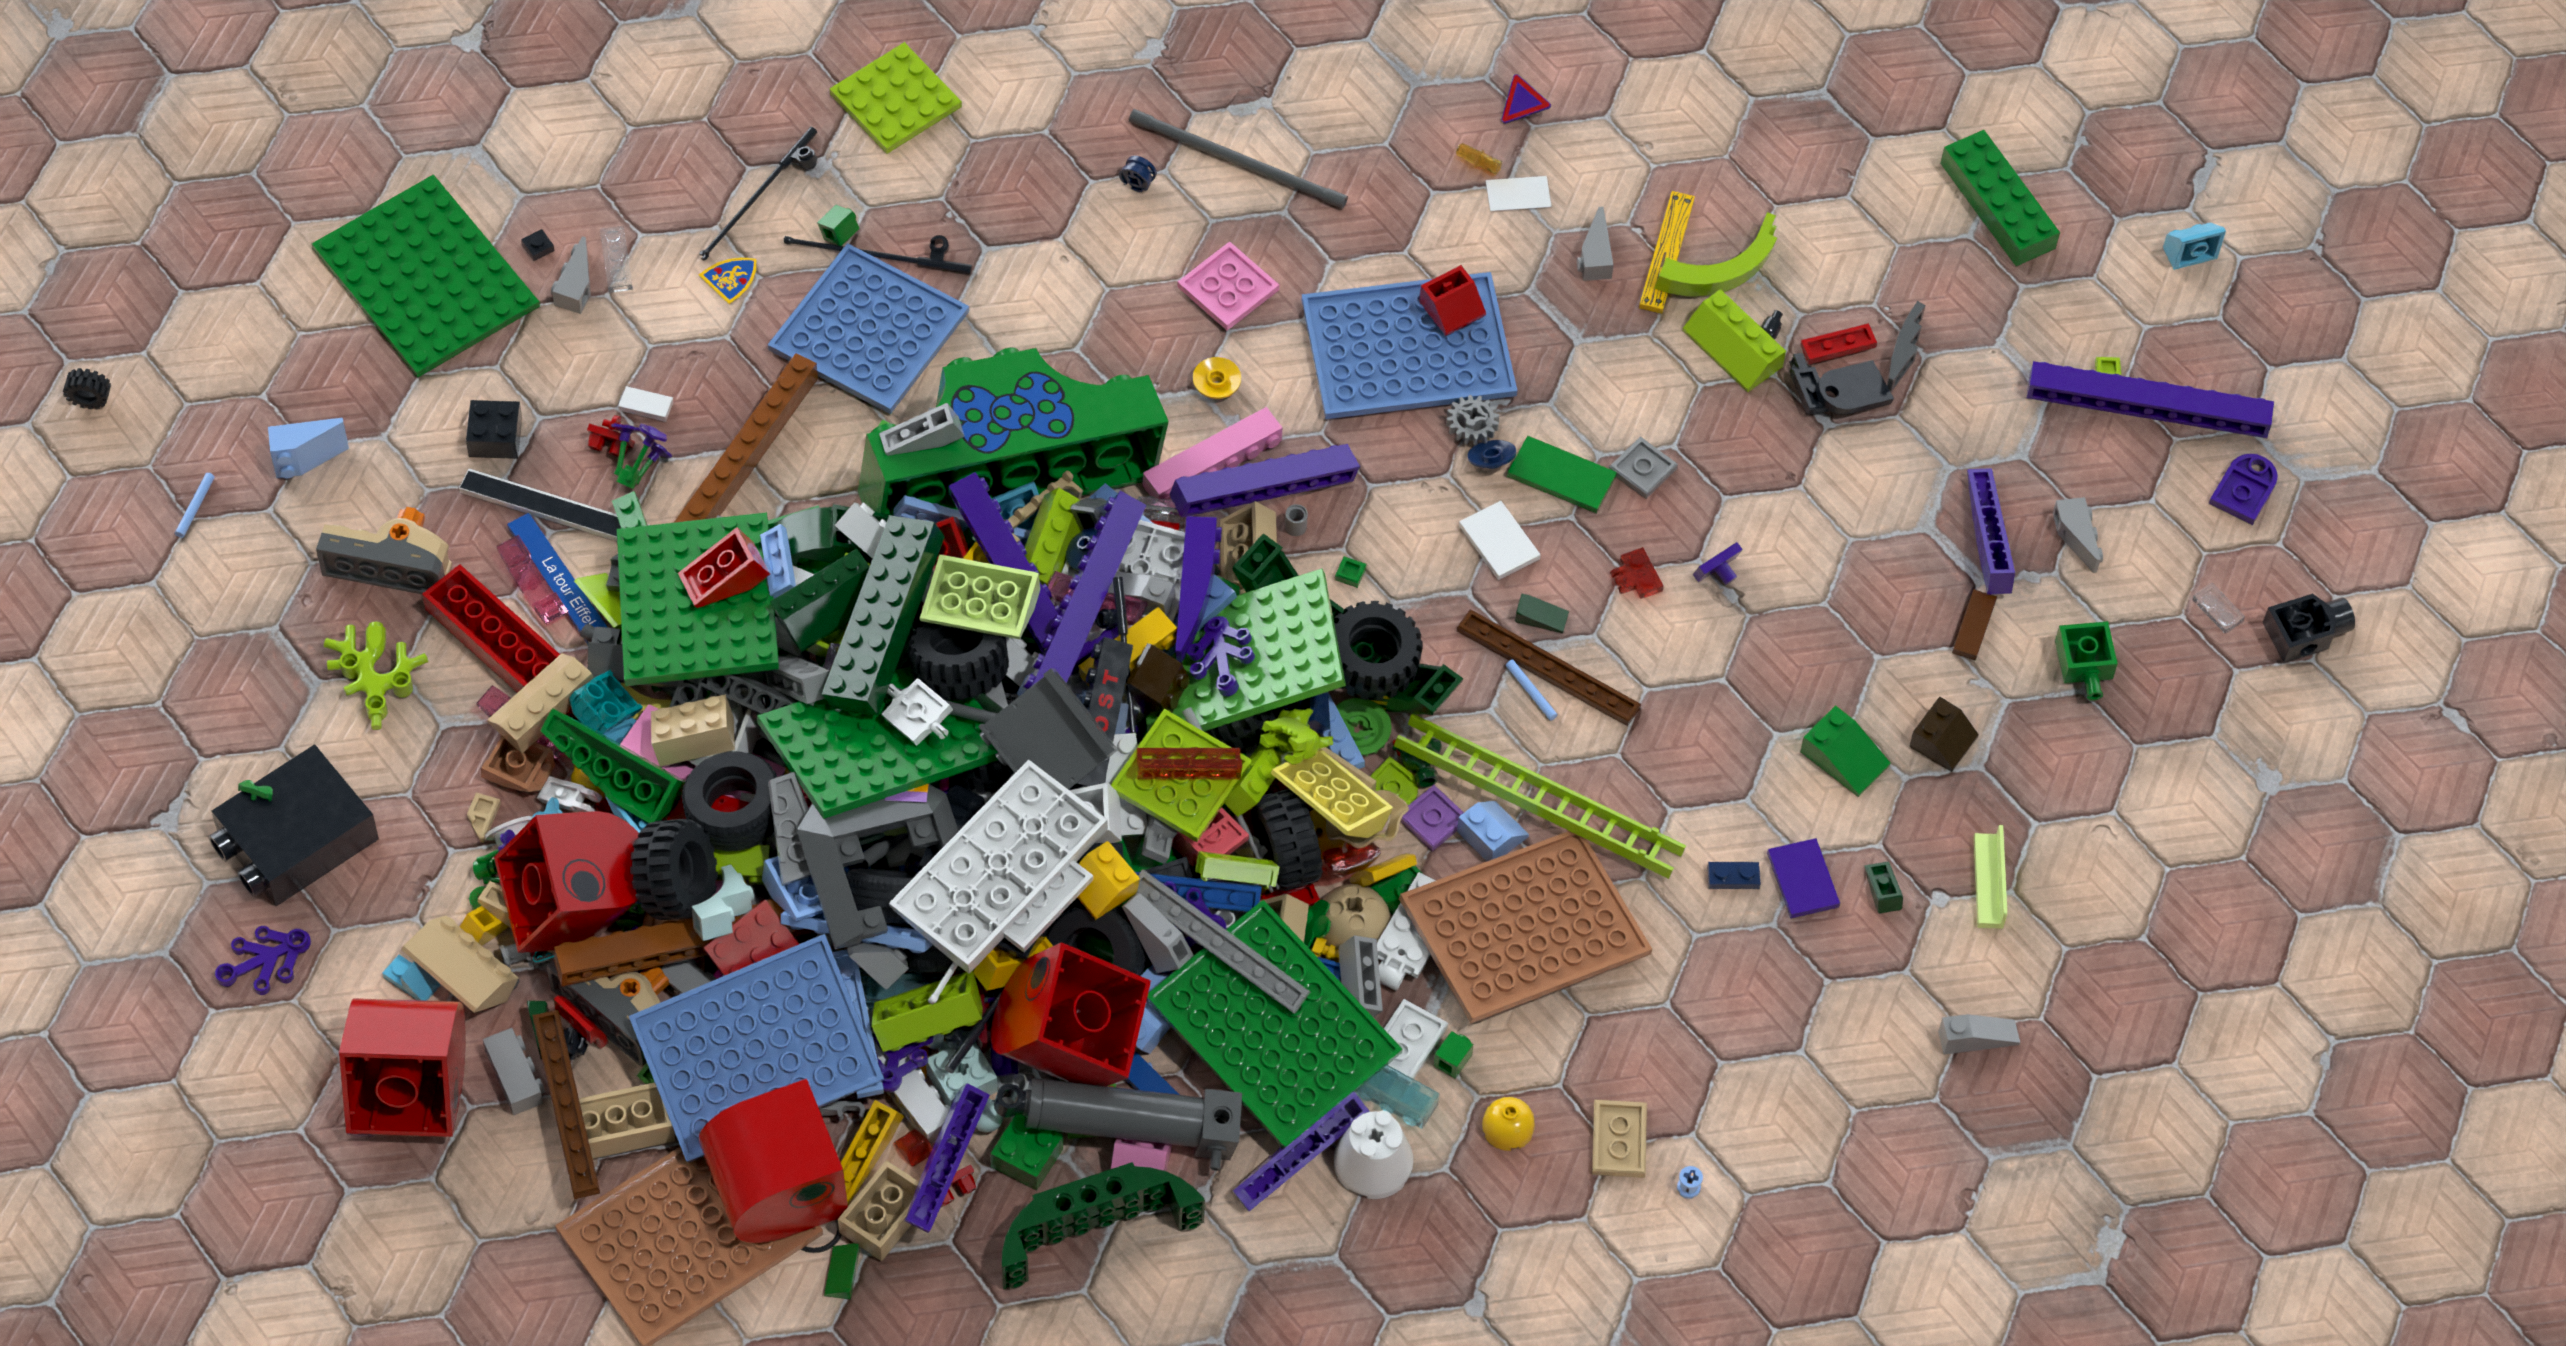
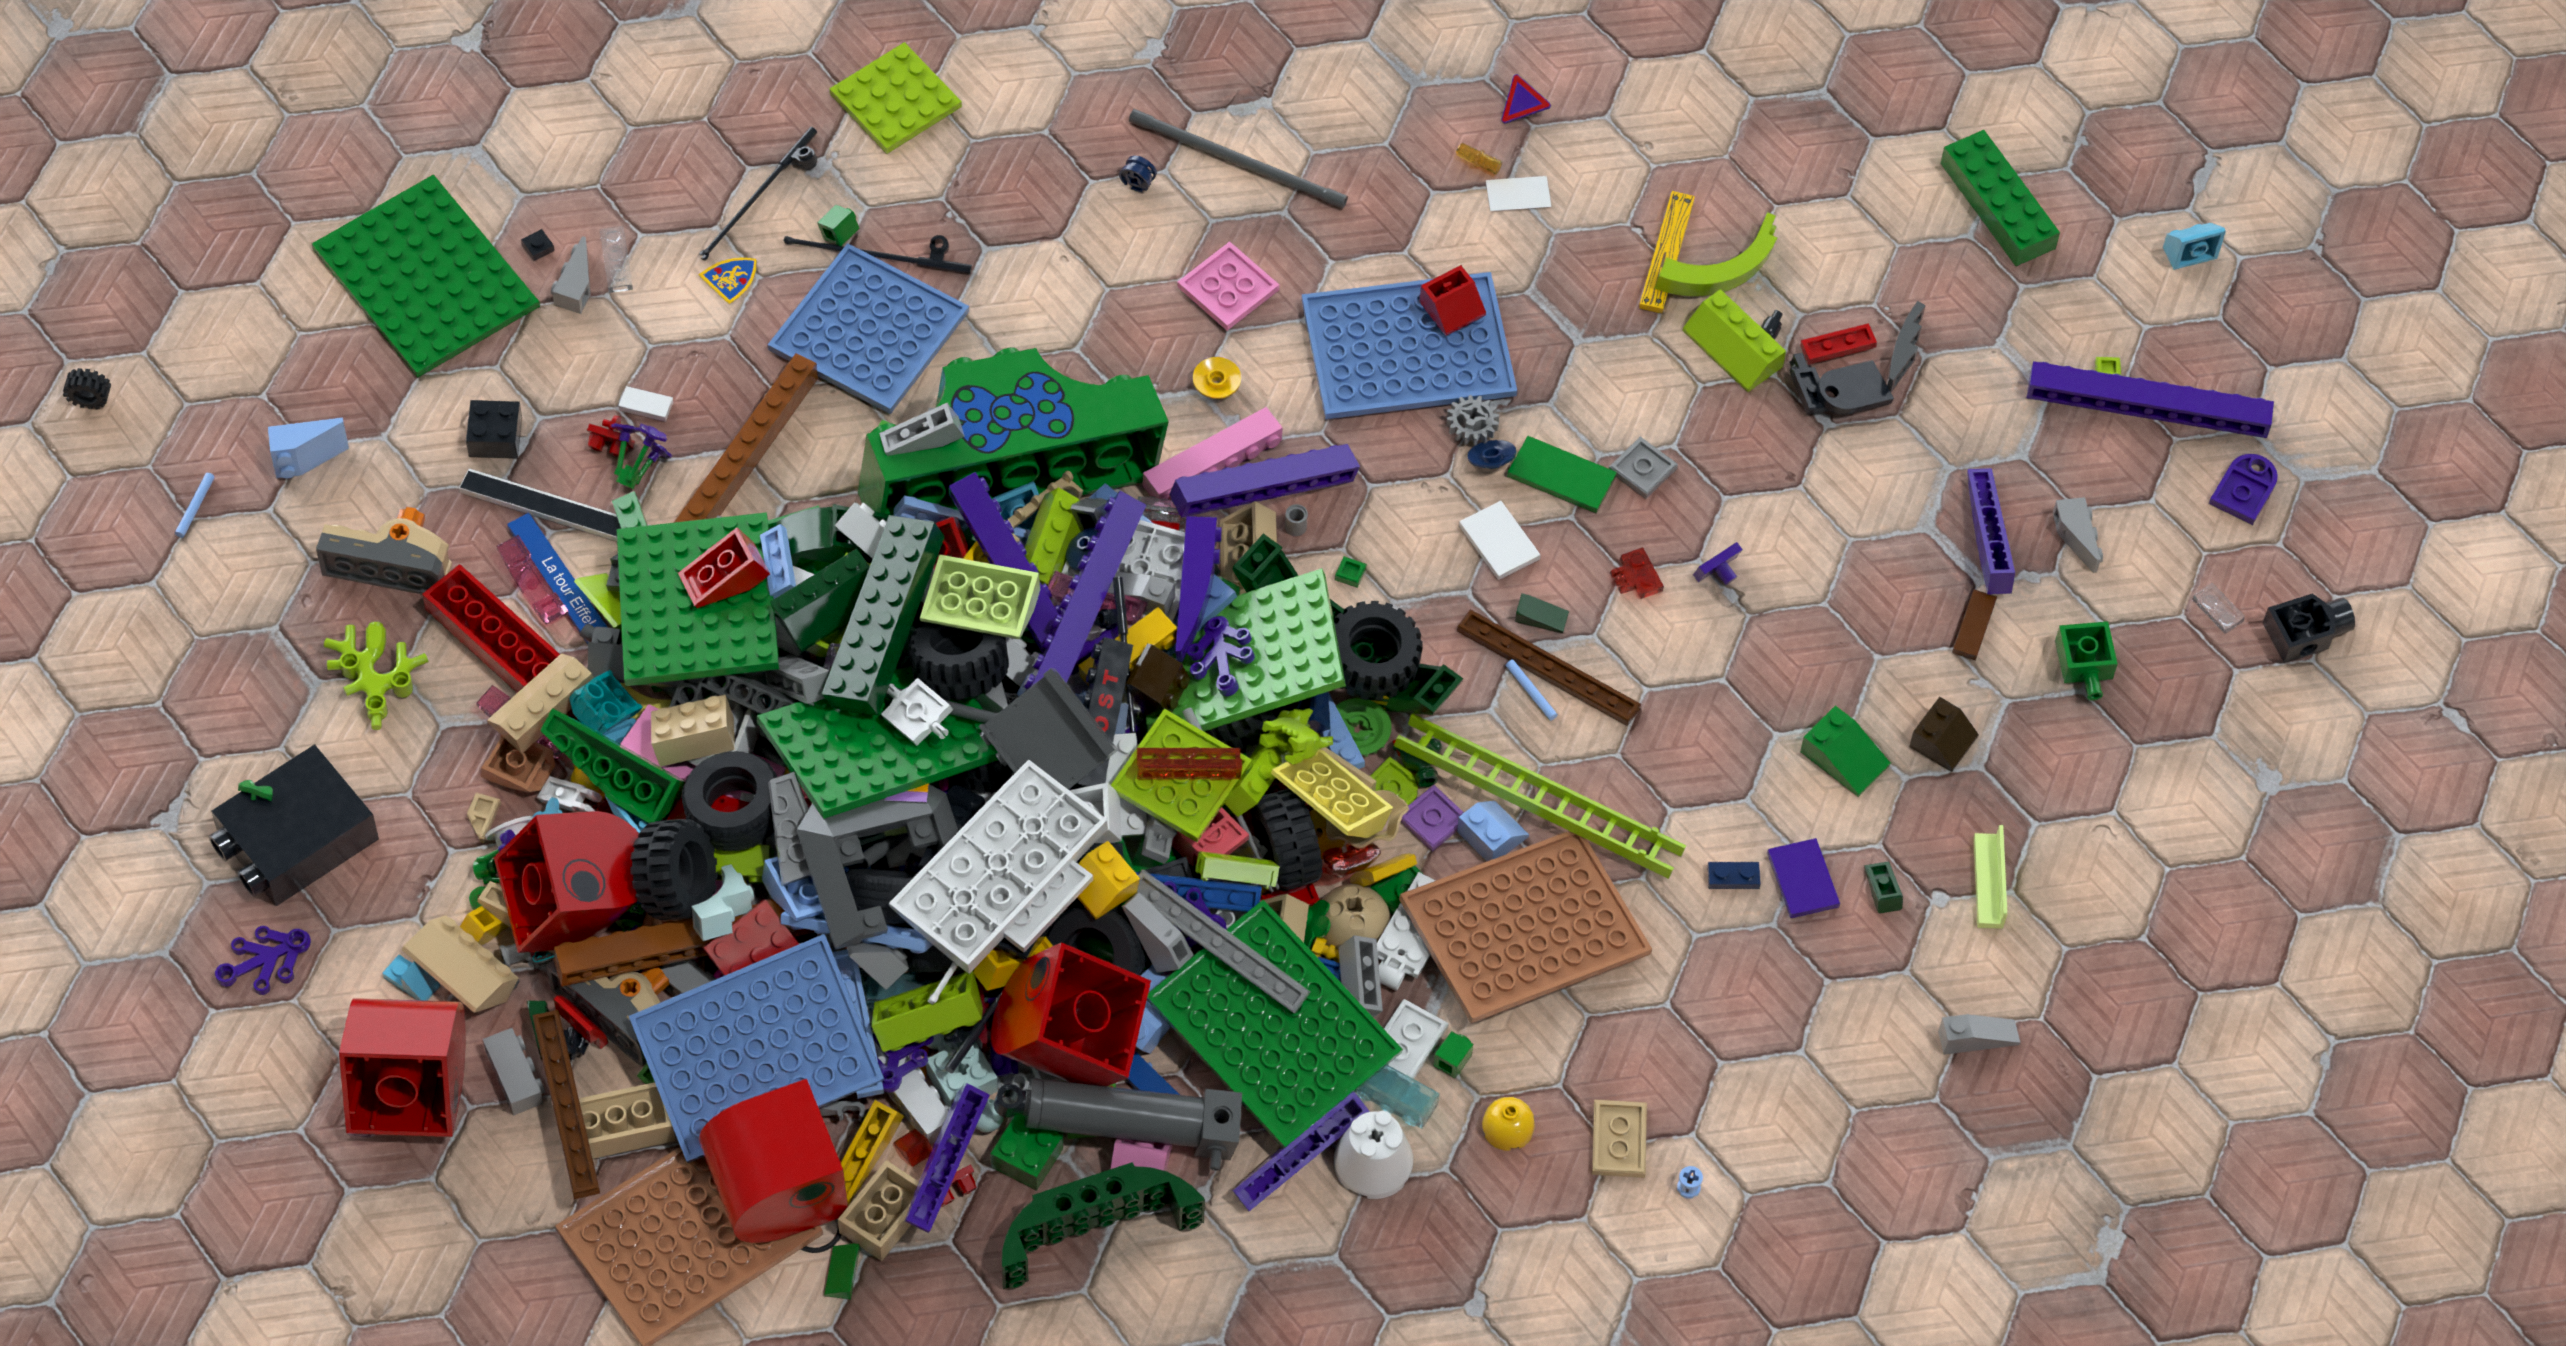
light grey slope [1577,207,1614,281] -> none

